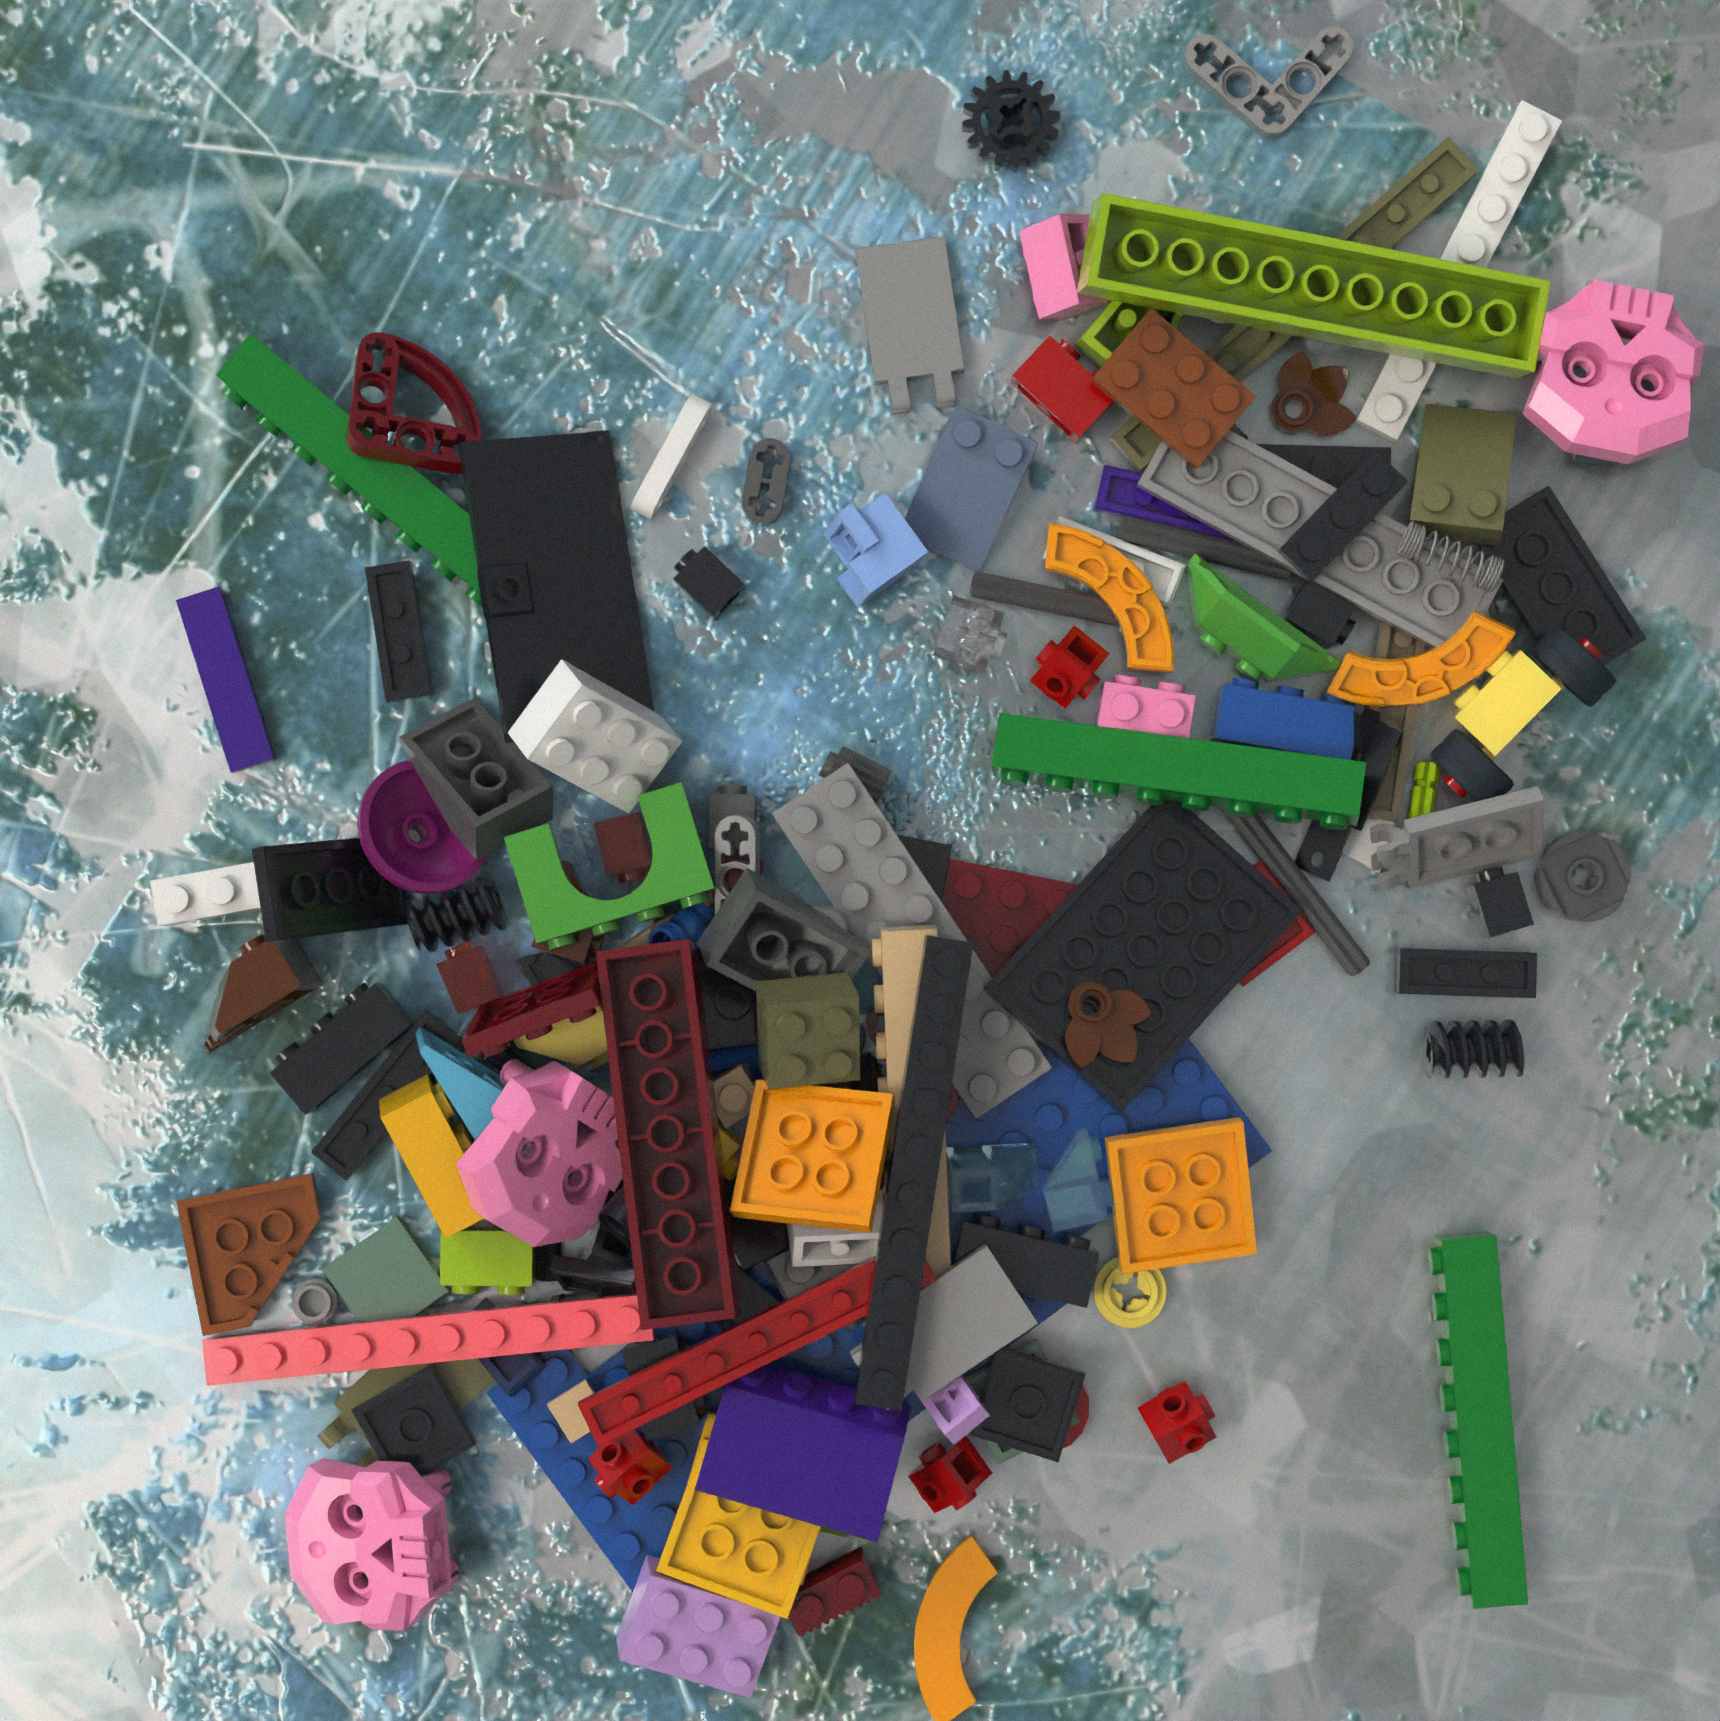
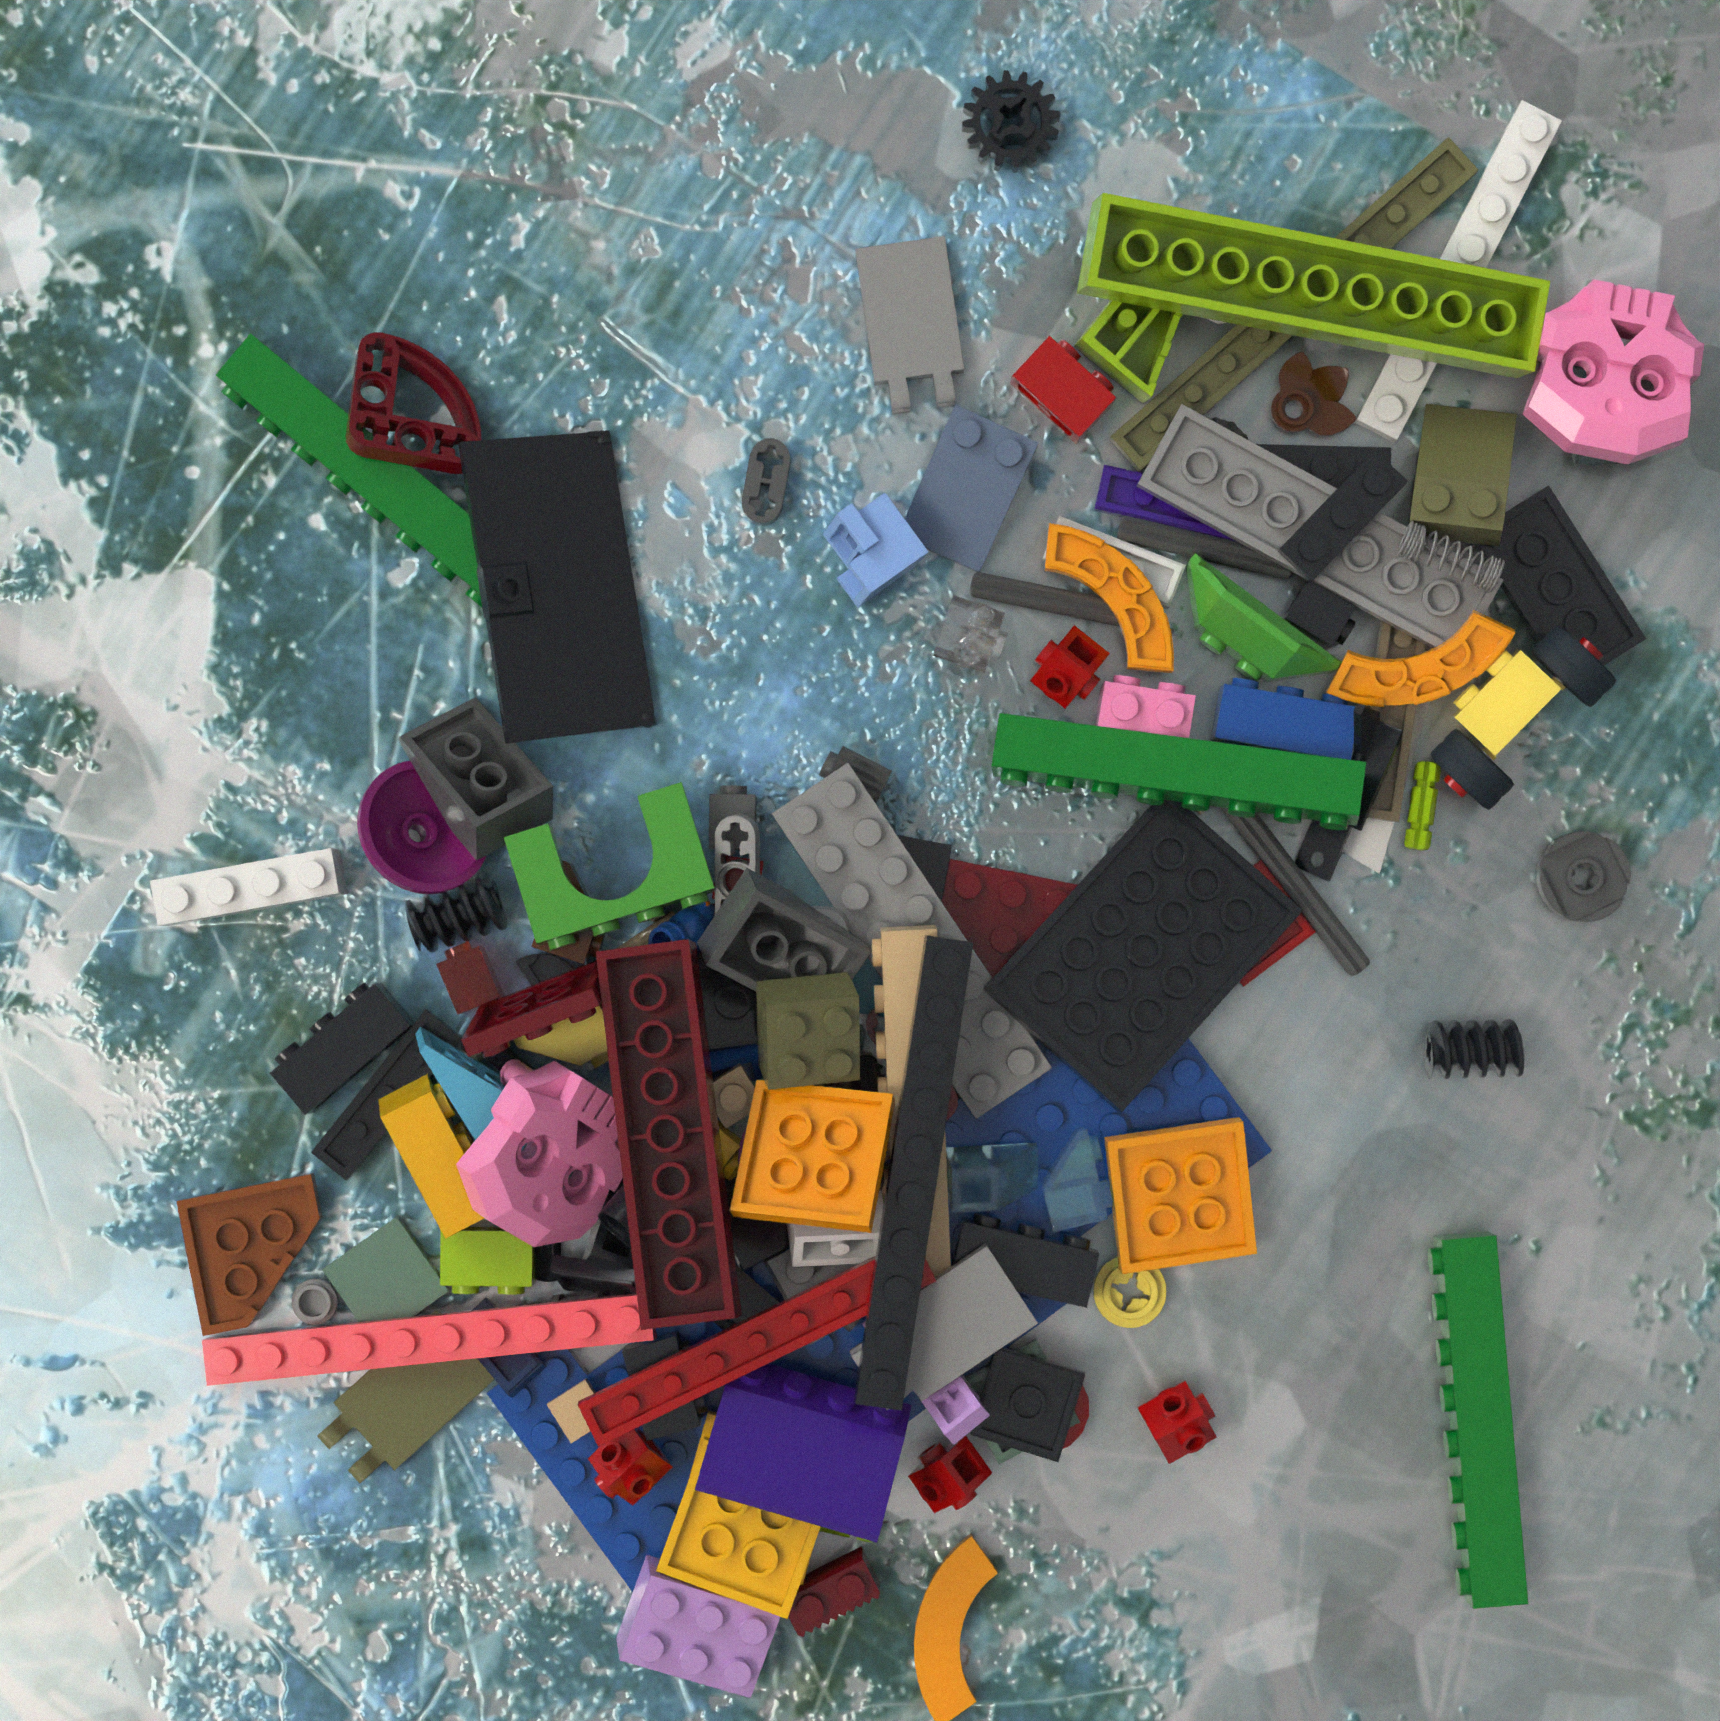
dark purple tile [176,586,277,773] -> none
reddish brown wedge [203,934,324,1054] -> none
black tile [252,838,408,942] -> none
bright pink brick [285,1458,459,1631] -> none
black tile [351,1363,478,1476] -> none
black plate [365,560,433,703] -> none
white brick [508,659,683,813] -> none
clear red brick [594,812,652,884] -> none
white beam [631,393,713,520] -> none
black brick [673,546,746,621] -> none
bright pink brick [1019,214,1108,319] -> none
reddish brown plate [1064,982,1151,1068] -> none
dark orange plate [1090,308,1256,469] -> none
light grey beam [1183,26,1353,139] -> none
light grey tile [1370,786,1544,889] -> none
black plate [1396,948,1537,998] -> none
black brick [1466,866,1534,938] -> none

